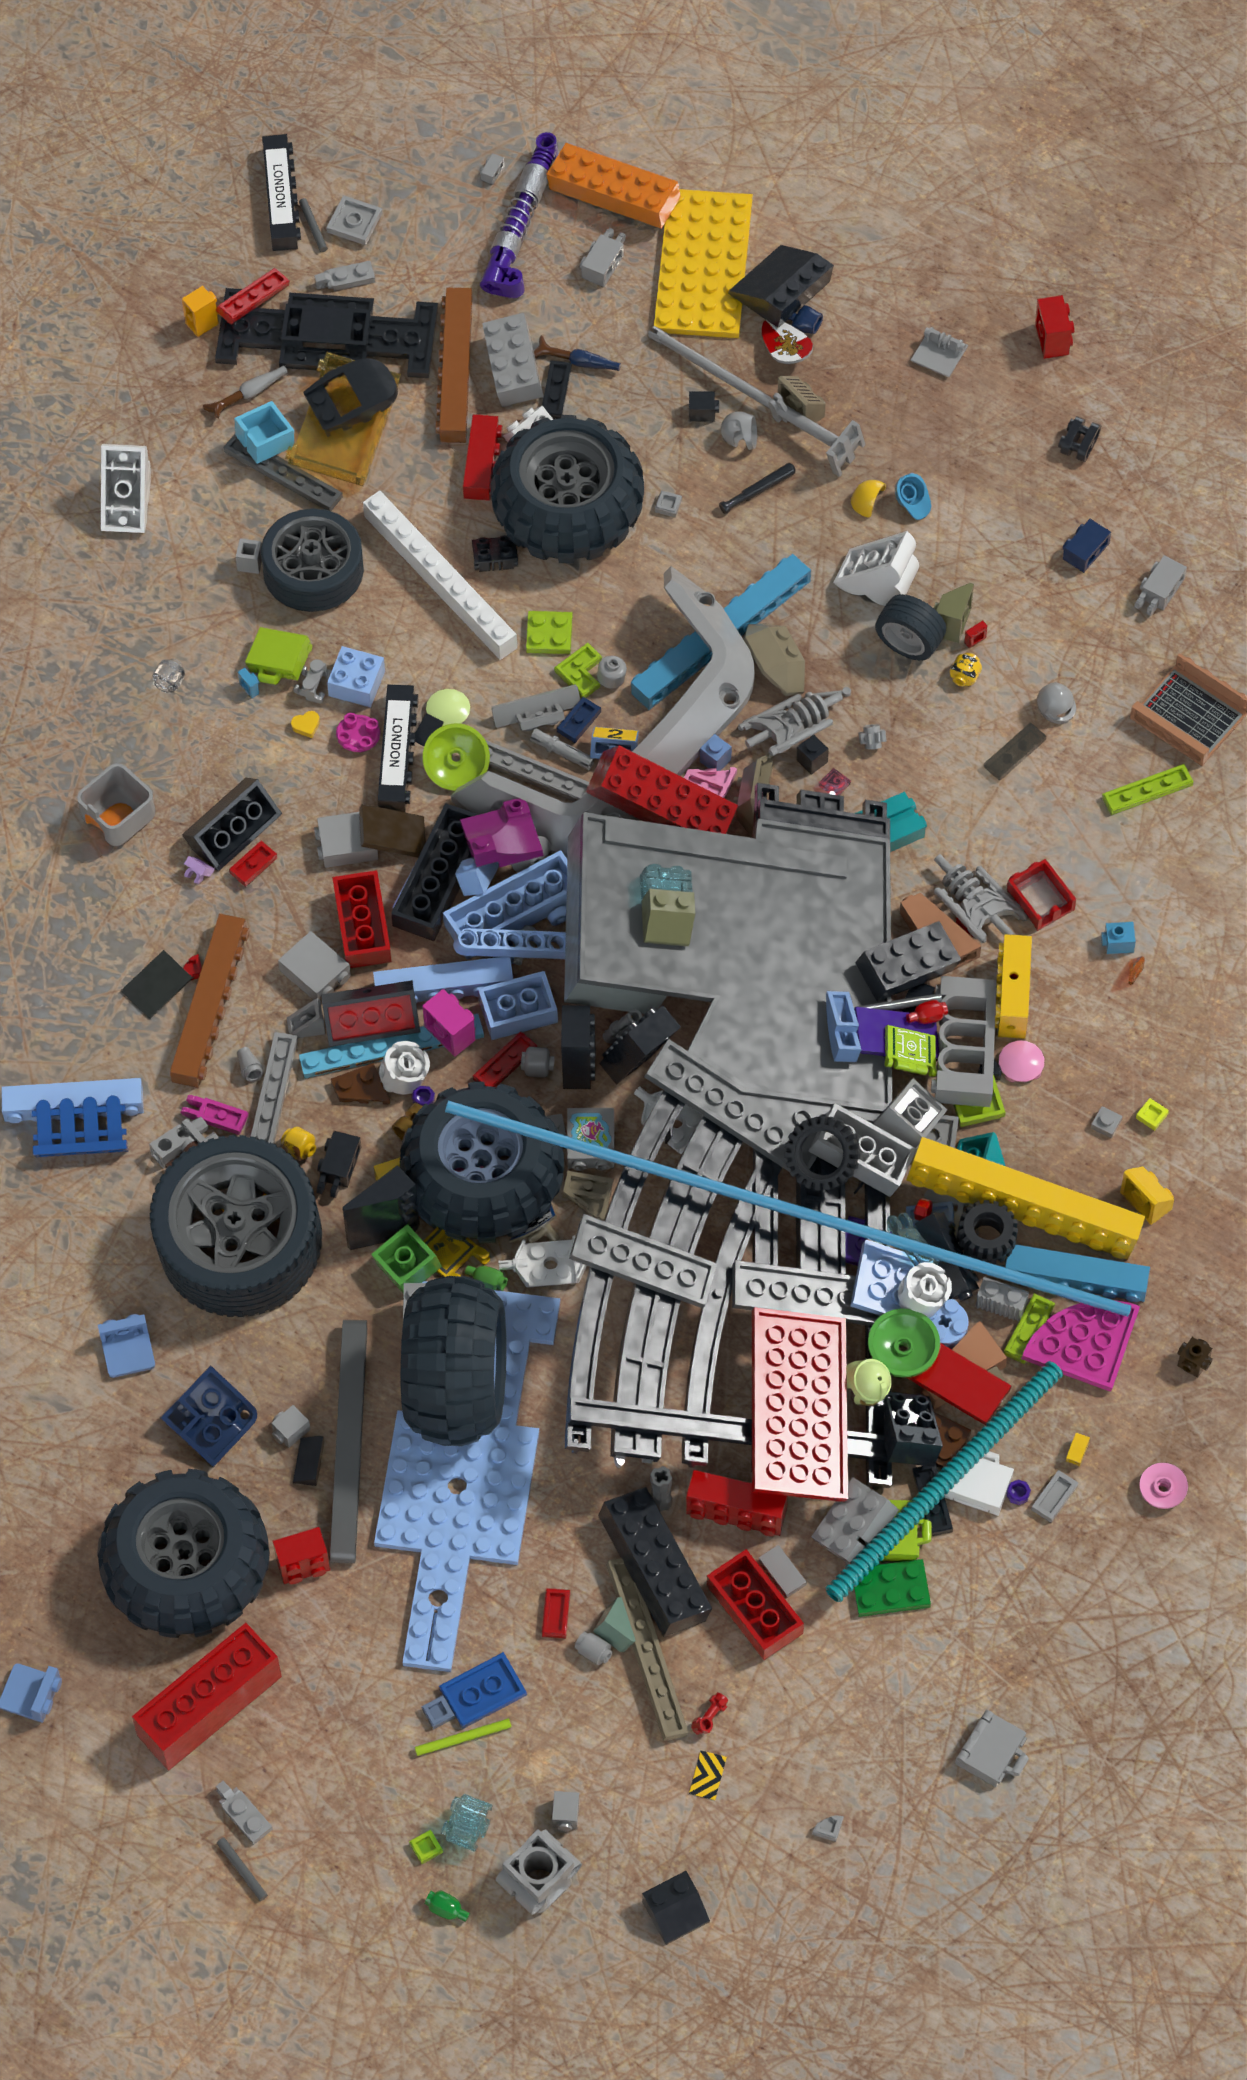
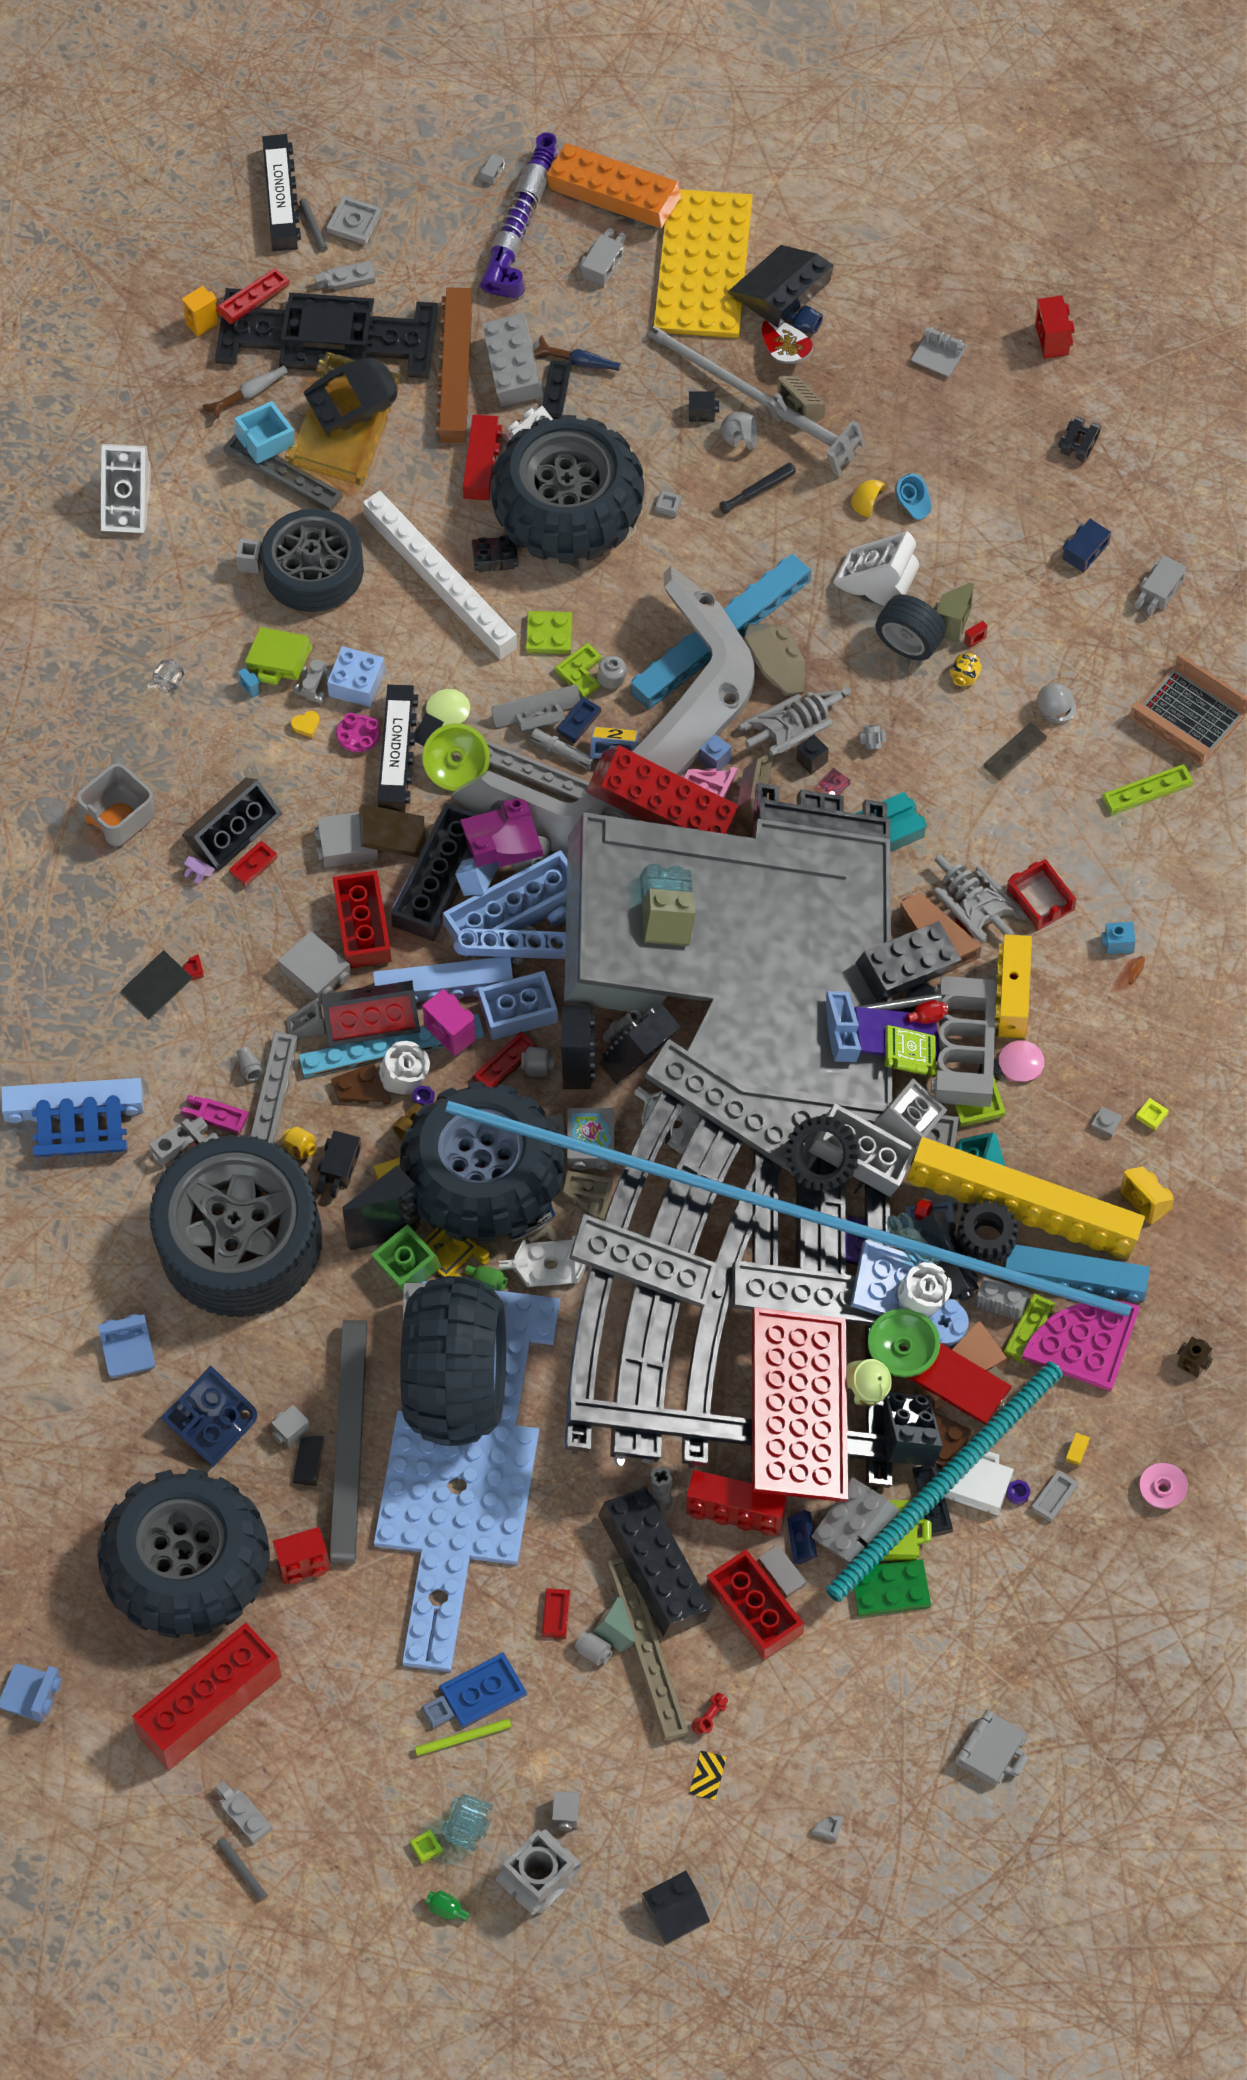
dark orange brick [170,913,250,1088] -> none
none -> dark blue plate [787,1510,817,1565]

